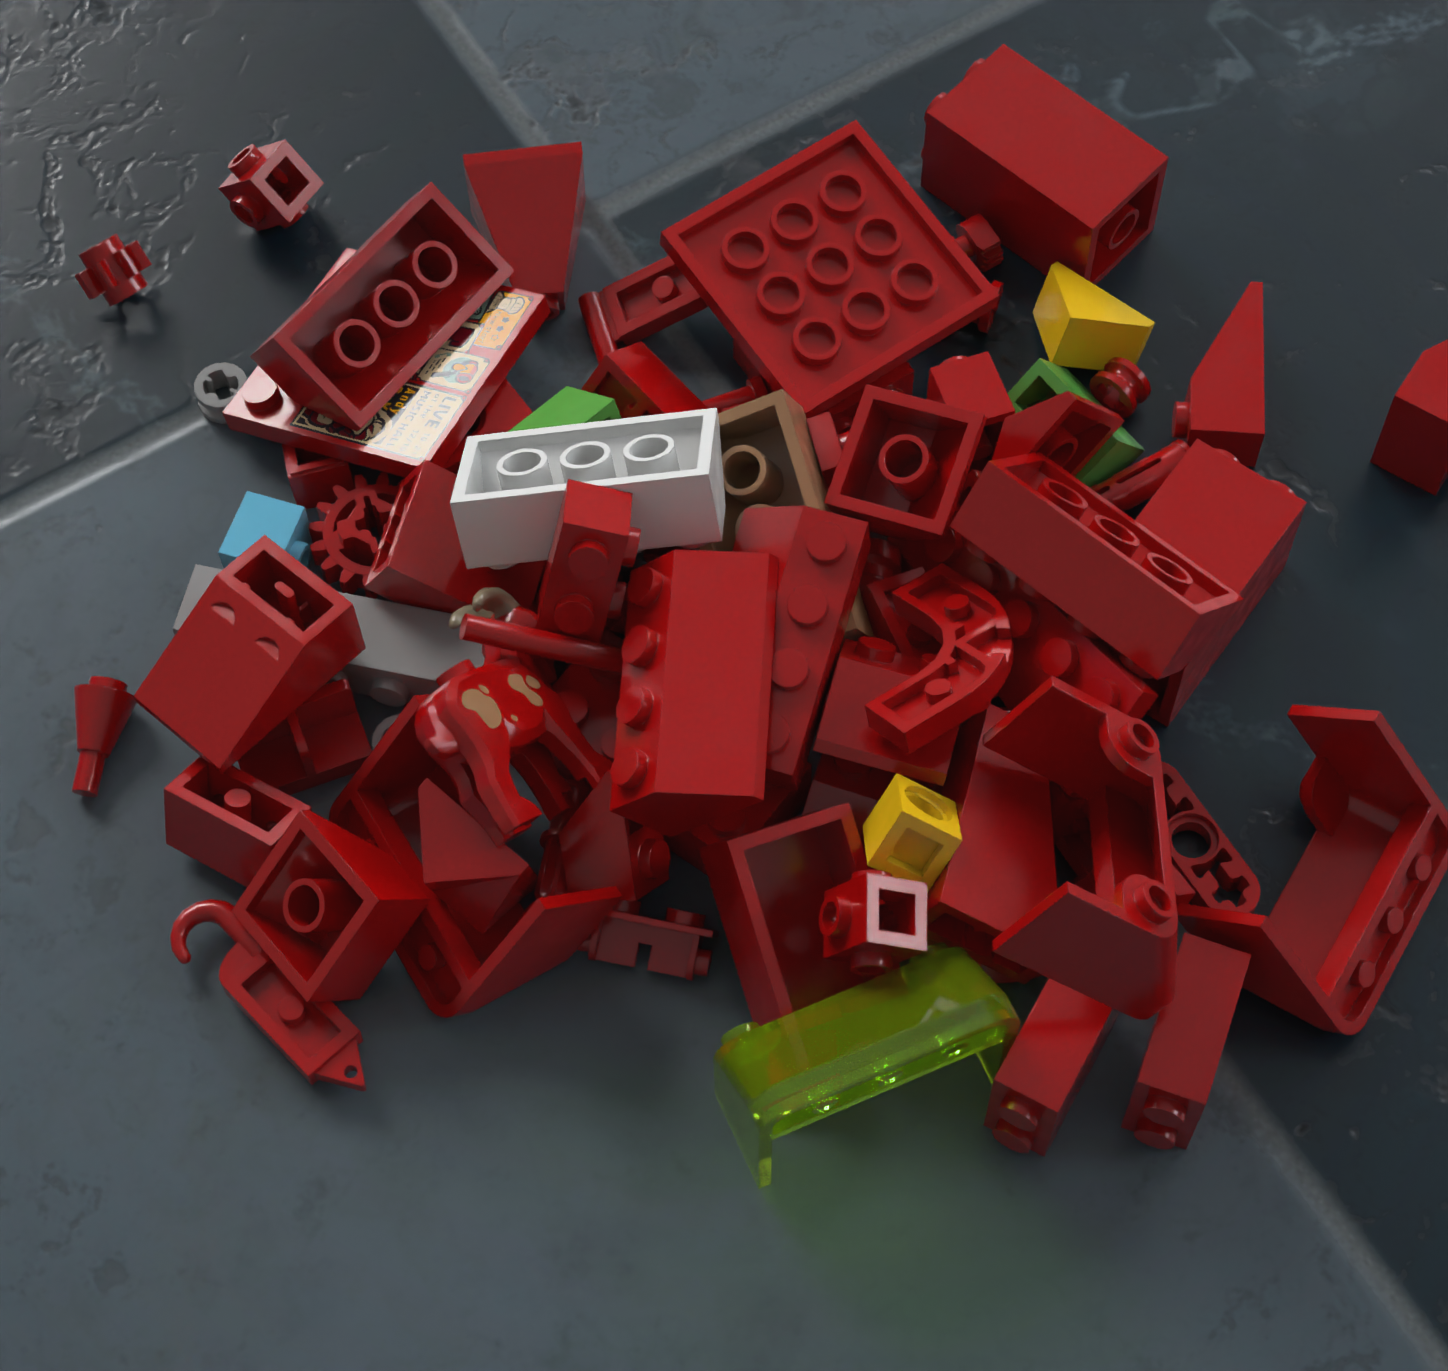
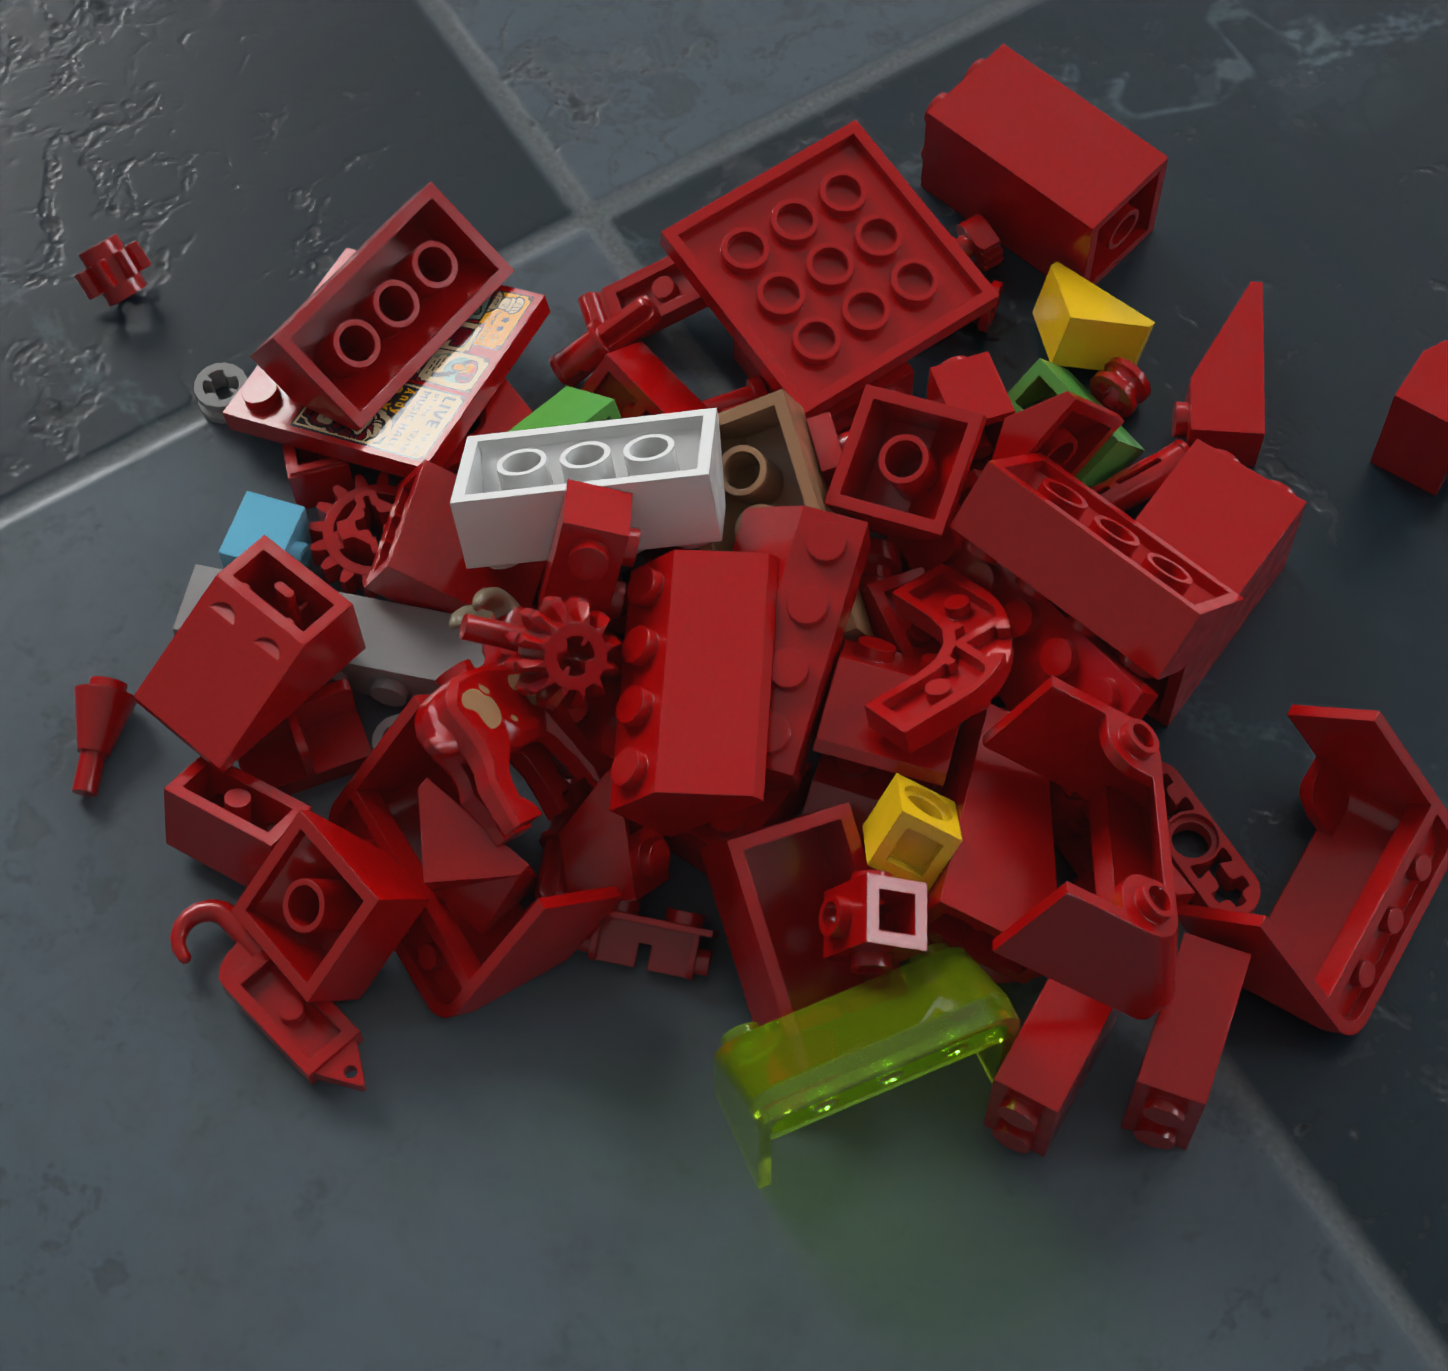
red brick [218,139,324,231] -> none
red slope [463,141,586,321] -> none
none -> red gear [503,596,622,710]
none -> red axle [549,295,662,388]

